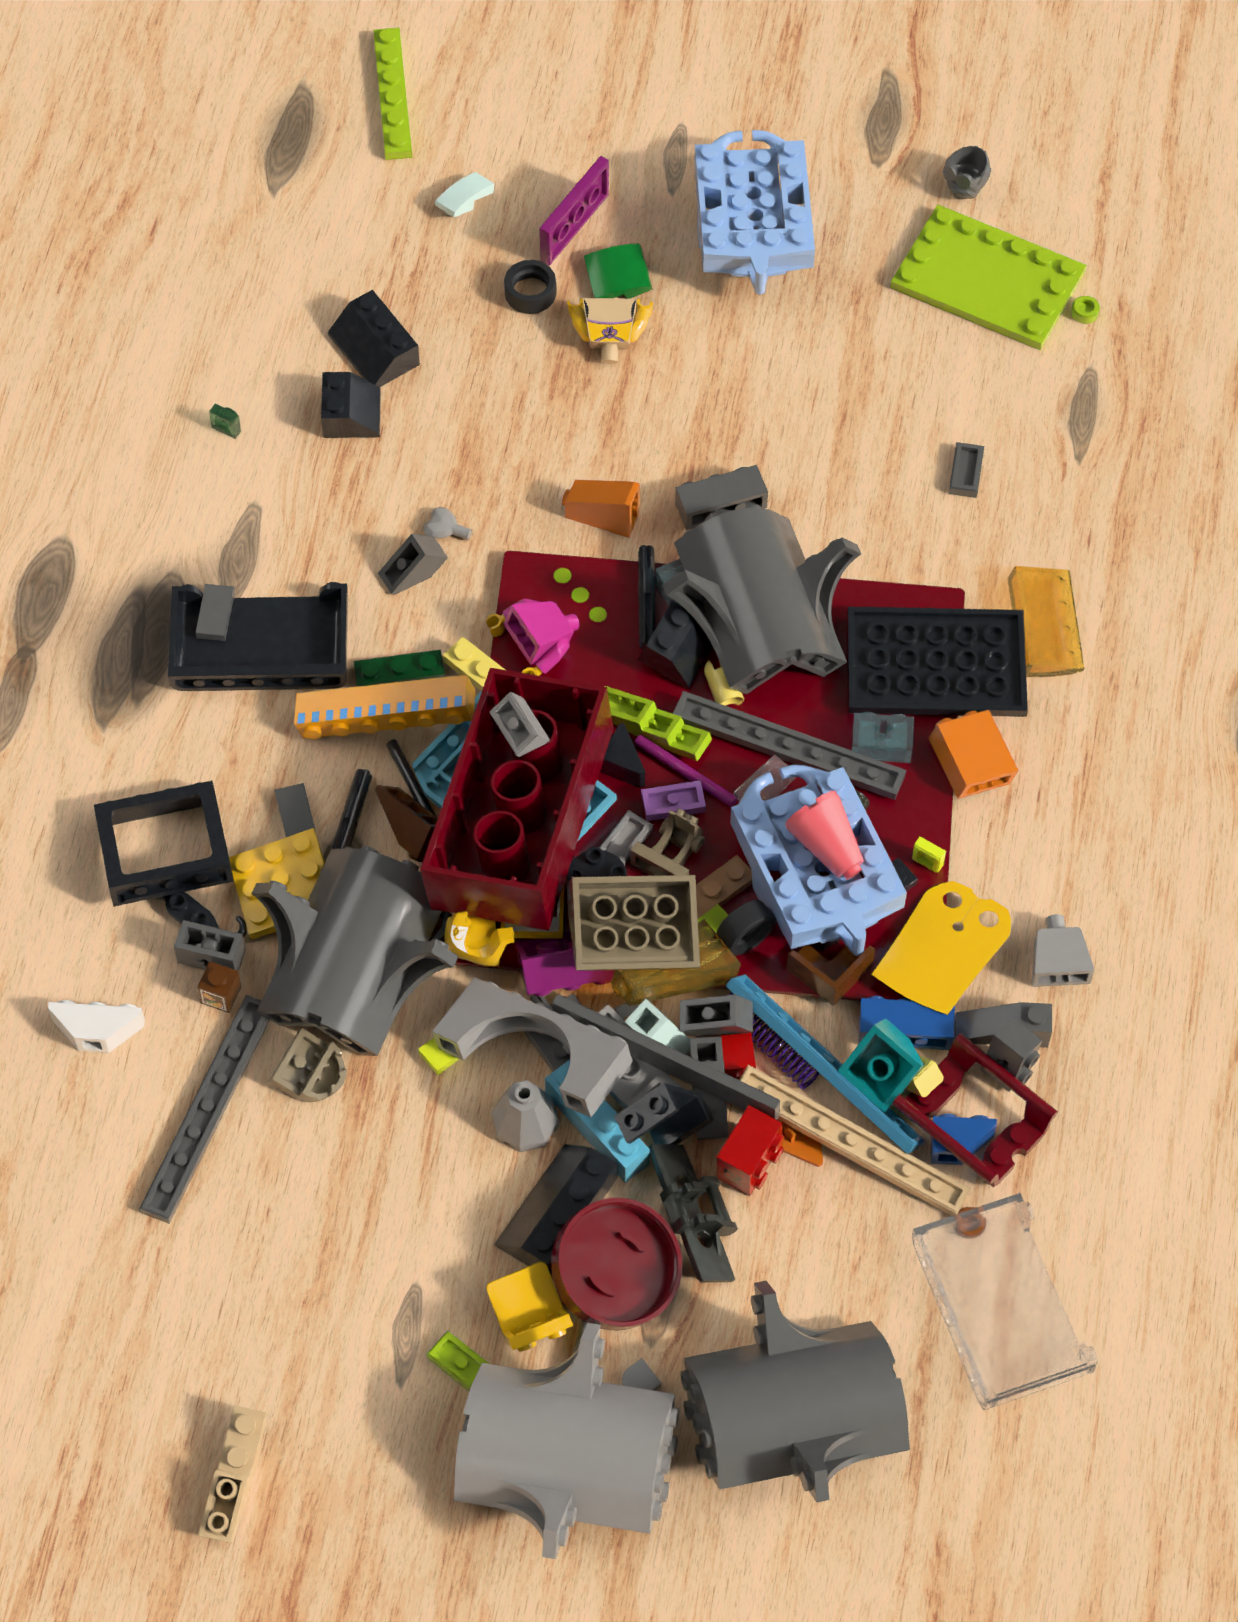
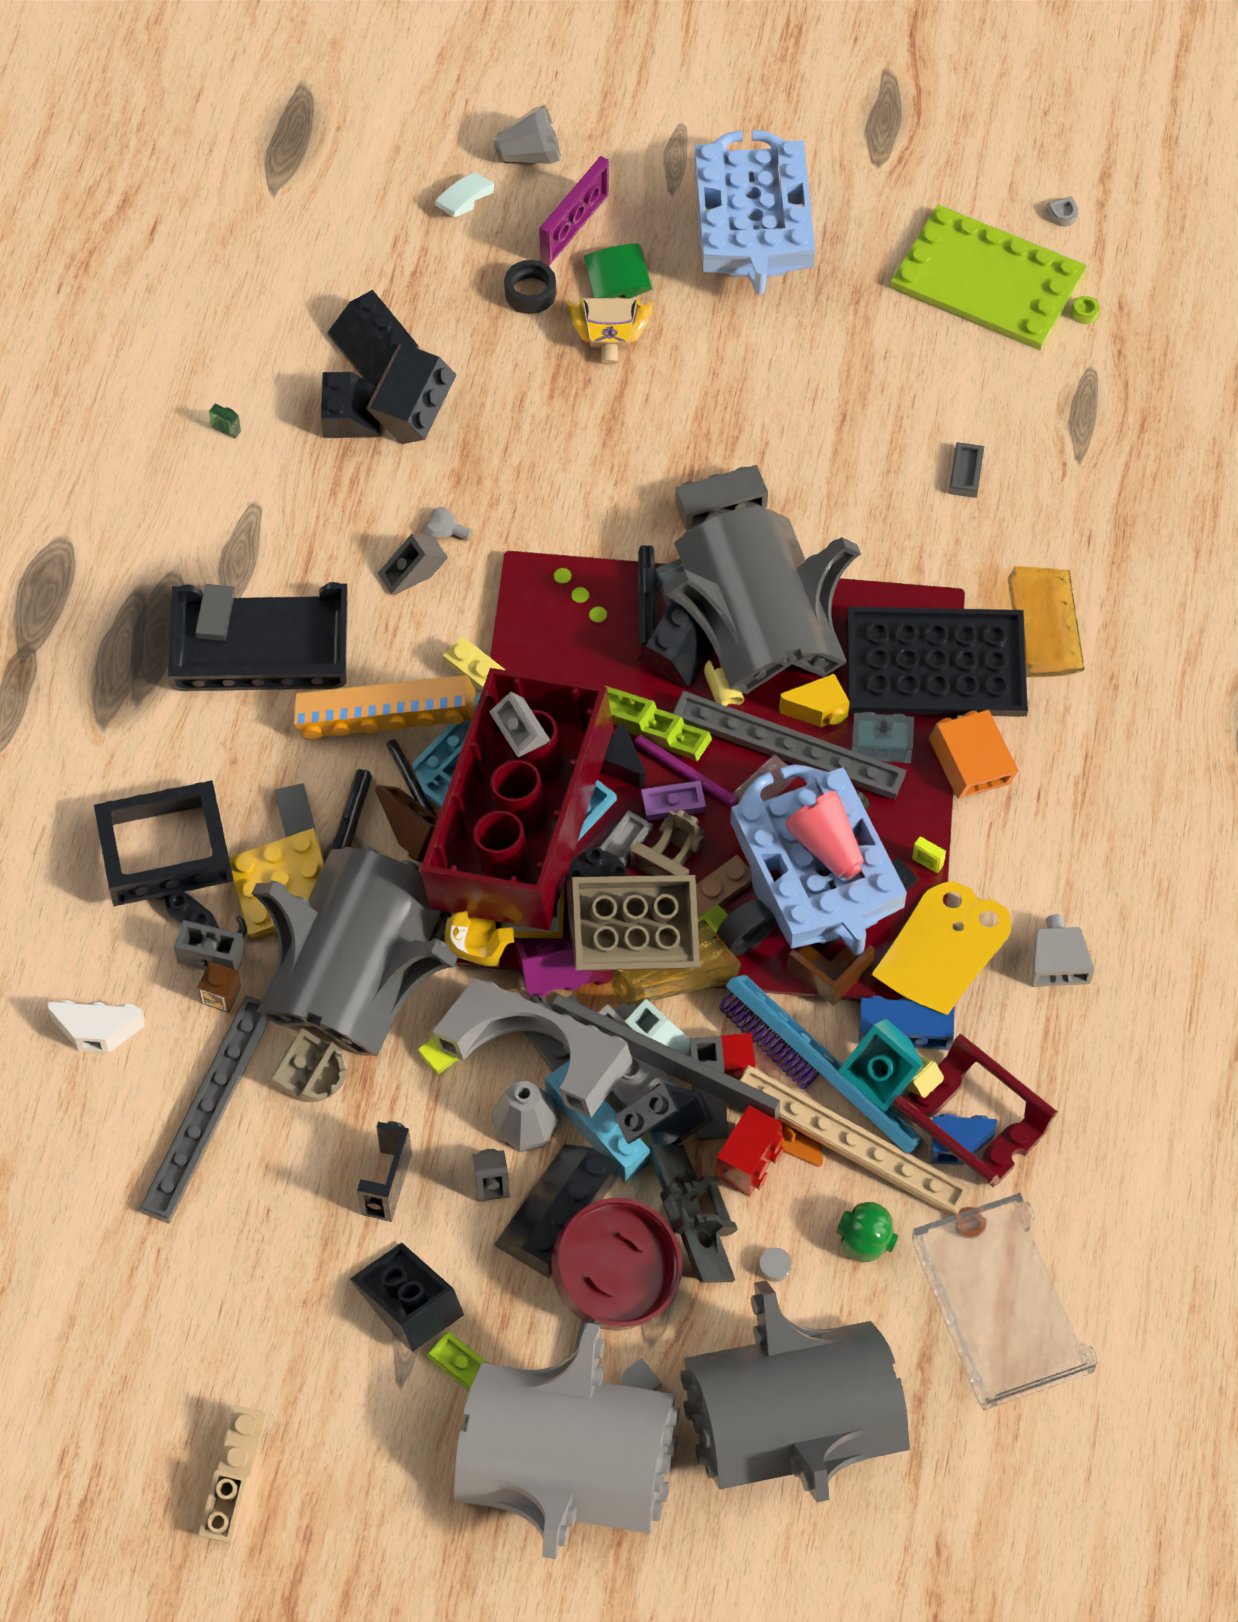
dark green plate [354,649,445,687] -> none
lime plate [373,27,412,160] -> none
dark pink torso [486,598,579,676] -> none
yellow bracket [486,1262,573,1352] -> none
orange slope [562,479,640,538] -> none
dark grey brick [680,995,753,1038] -> none
dark grey hair [943,146,991,199] -> none
dark grey slope [955,1002,1052,1048] -> none
dark grey brick [981,1017,1043,1092] -> none
none -> black slope [350,1242,464,1352]
none -> black panel [357,1121,412,1222]
none -> black slope [366,343,457,444]
none -> dark grey slope [472,1149,510,1202]
none -> light grey cone [494,104,561,164]
none -> light grey tile [759,1248,792,1282]
none -> yellow slope [779,674,849,727]
none -> green plant [836,1202,898,1263]
none -> light grey tile [1046,196,1079,227]

